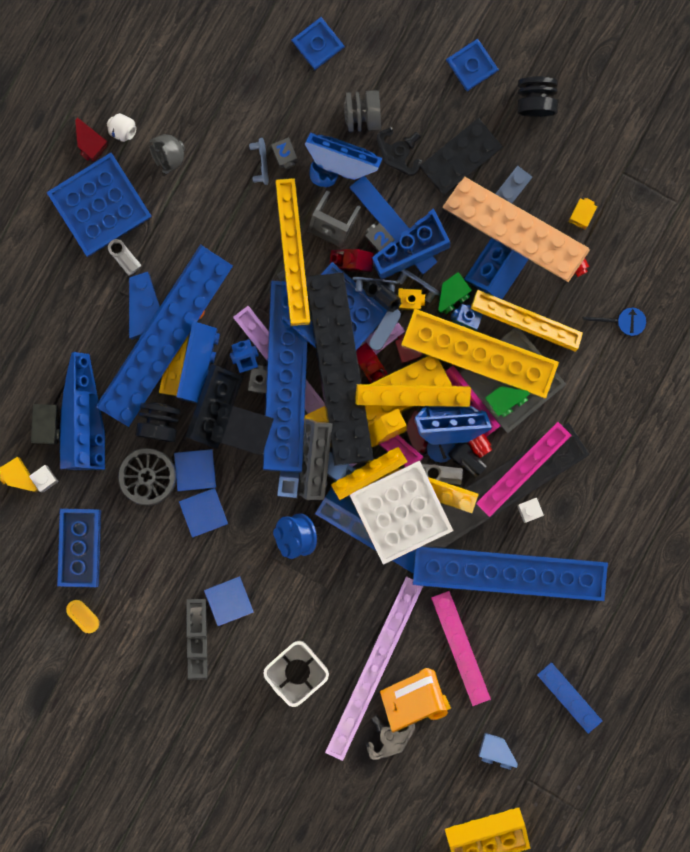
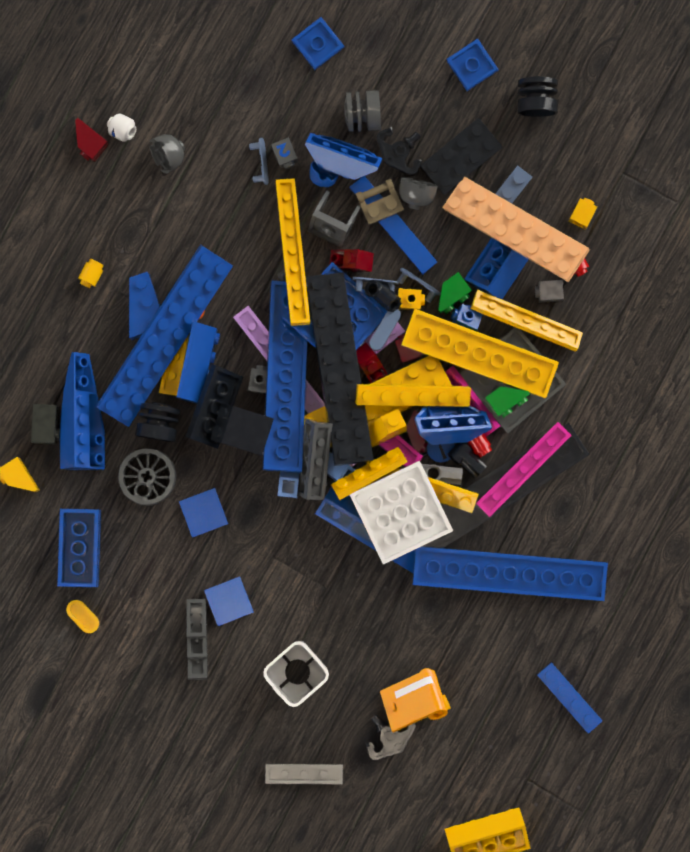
white brick [29,465,59,492] -> none
blue plate [47,152,152,257] -> none
light grey piece [108,239,142,276] -> none
blue tile [174,449,216,491] -> none
blue brick [230,339,259,373] -> none
blue wheel [273,513,322,559] -> none
lavender plate [325,577,423,761] -> none
dark grey brick [365,223,395,252] -> none
blue wedge [372,208,450,279] -> none
dark pink plate [431,591,491,706] -> none
medium blue slope [478,733,518,770] -> none
white brick [517,498,544,523] -> none
blue piece [582,308,646,336] -> none
none -> yellow brick [78,259,104,288]
none -> plate [265,764,343,784]
none -> dark tan plate [355,179,404,225]
none -> dark grey cylinder [399,177,438,210]
none -> flat silver brick [535,280,564,303]

